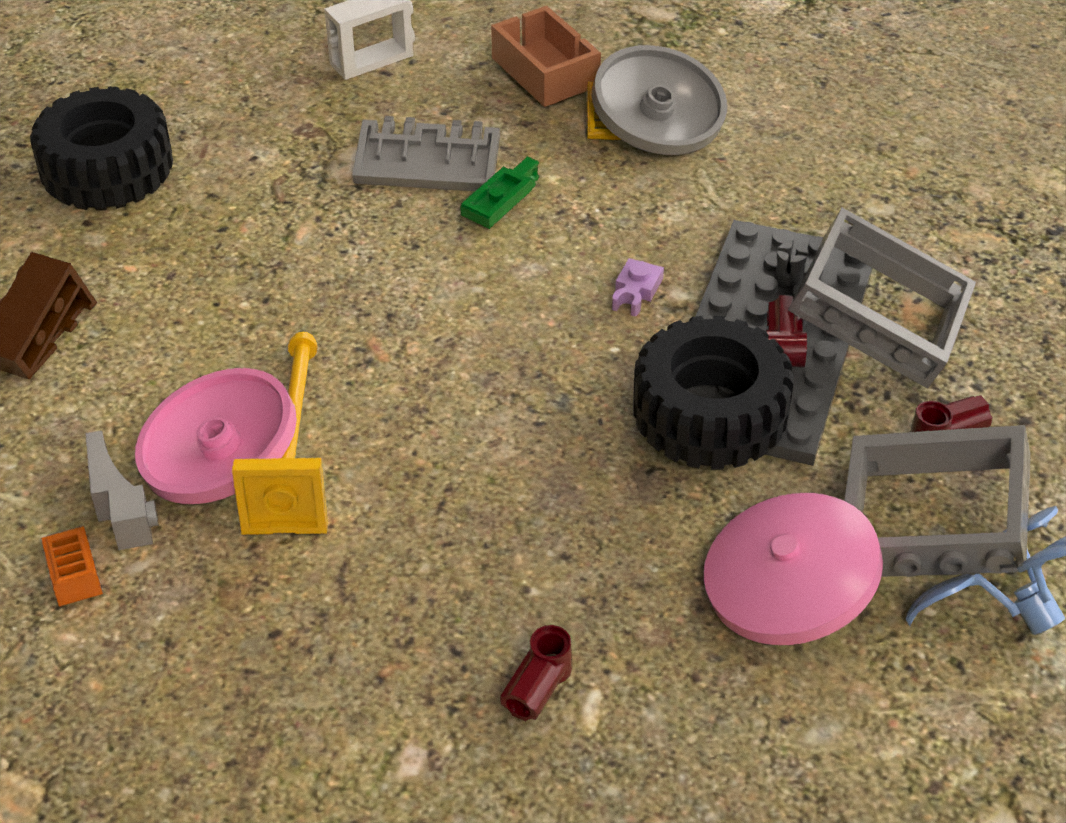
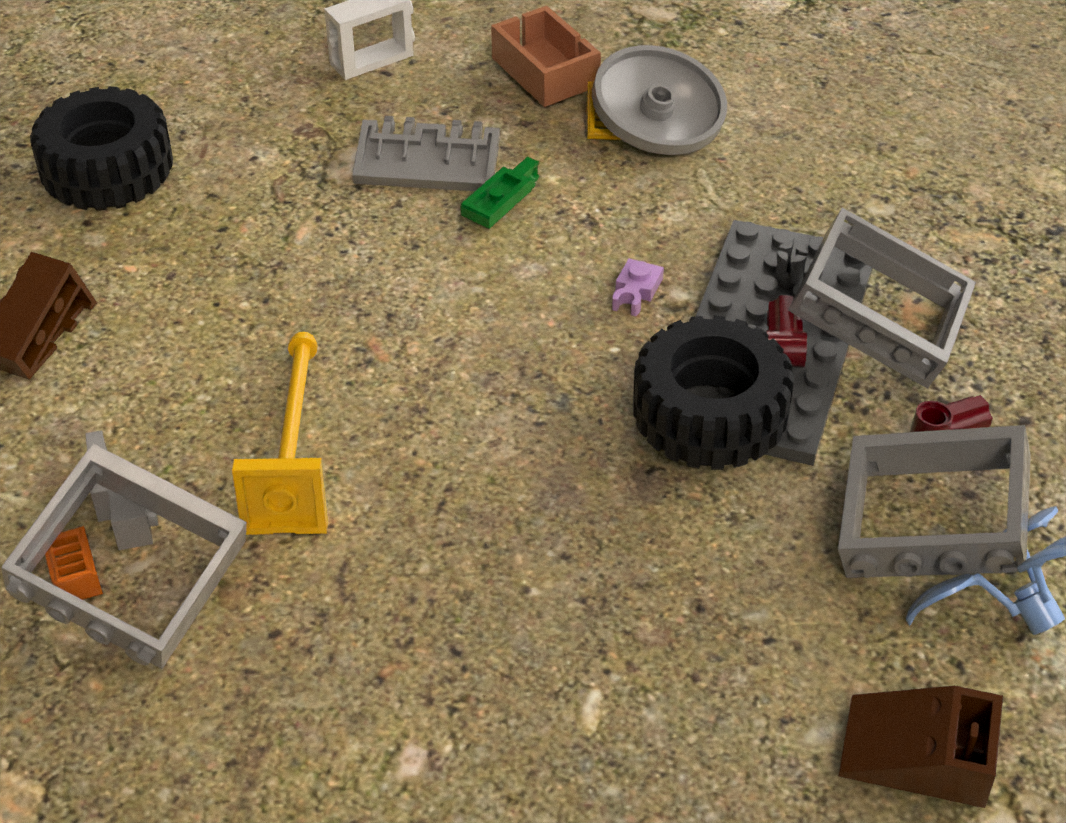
bright pink dish [135,368,297,504] -> none
dark red piece [500,625,572,722] -> none
bright pink dish [704,493,883,645] -> none
none -> light grey window [1,443,247,669]
none -> reddish brown slope [838,685,1003,808]

